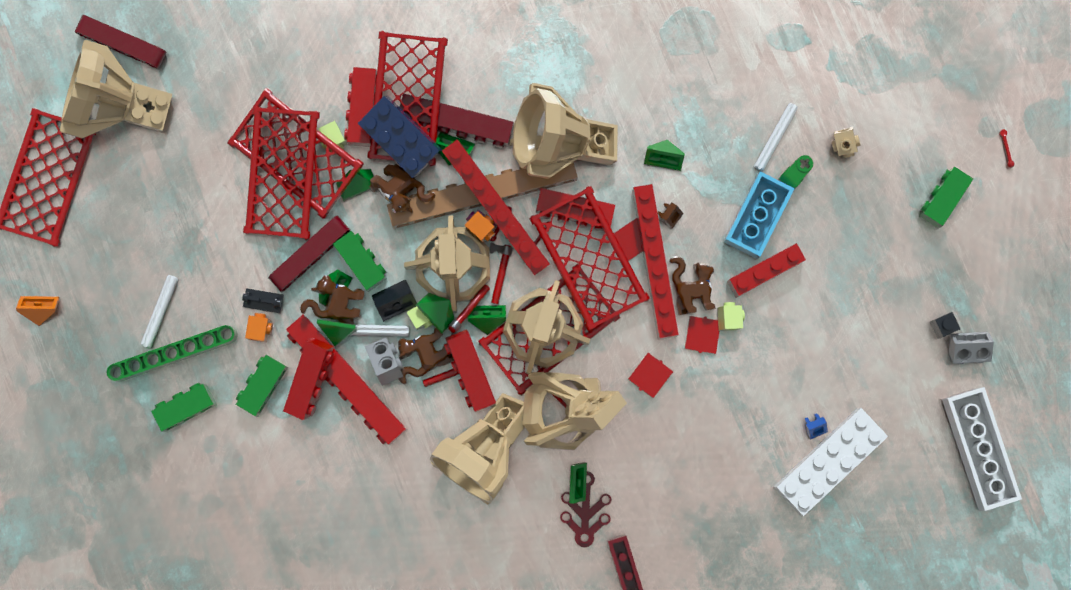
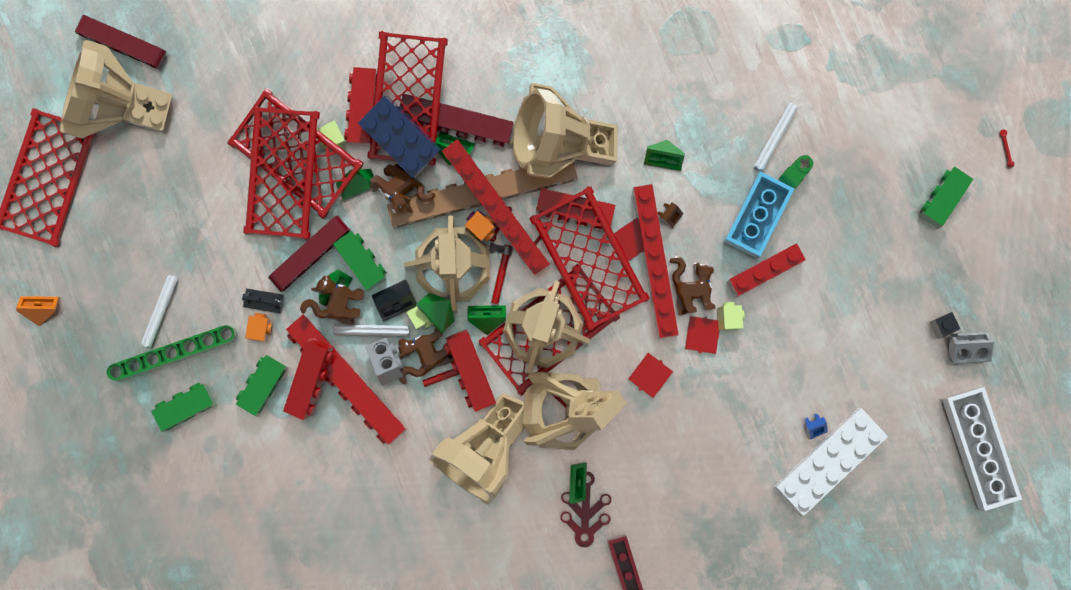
green slope [317,319,357,346] -> none
red piece [448,284,490,335] -> none
tan brick [832,127,861,158] -> none

